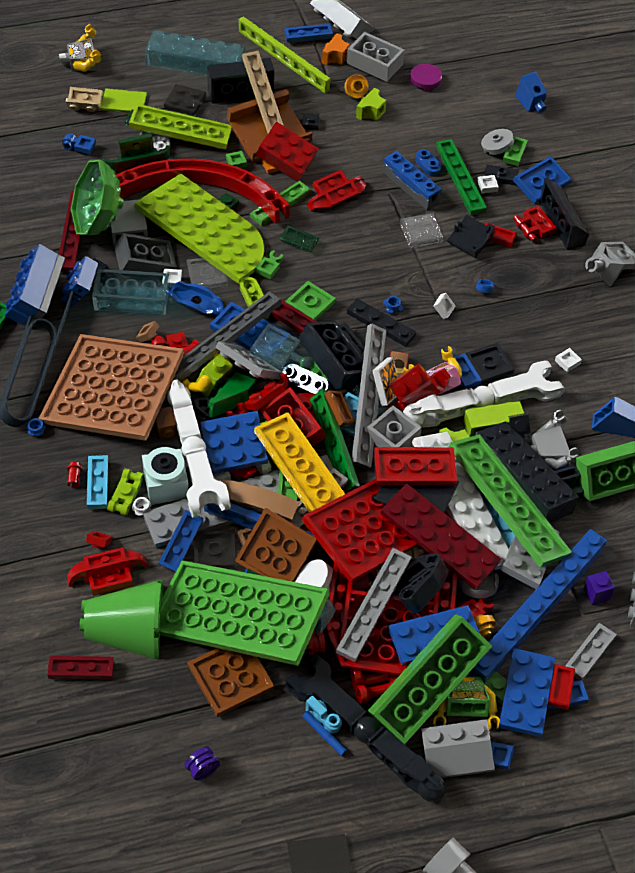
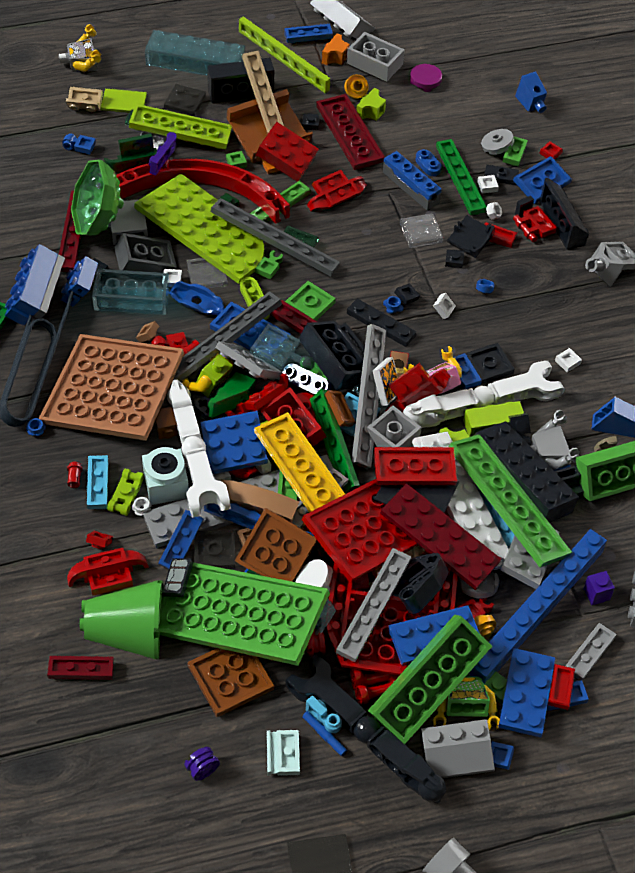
none -> dark purple plate [149,132,177,176]
none -> tile [162,558,193,597]
none -> dark grey plate [211,198,340,276]
none -> light aqua plate [267,730,300,776]
none -> dark red plate [316,94,385,170]
none -> black plate [394,283,420,305]
none -> black plate [445,249,464,268]
none -> white tile [486,202,502,220]
none -> black tile [515,196,534,216]
none -> red tile [539,142,563,160]
none -> dark tan tile [594,436,617,452]

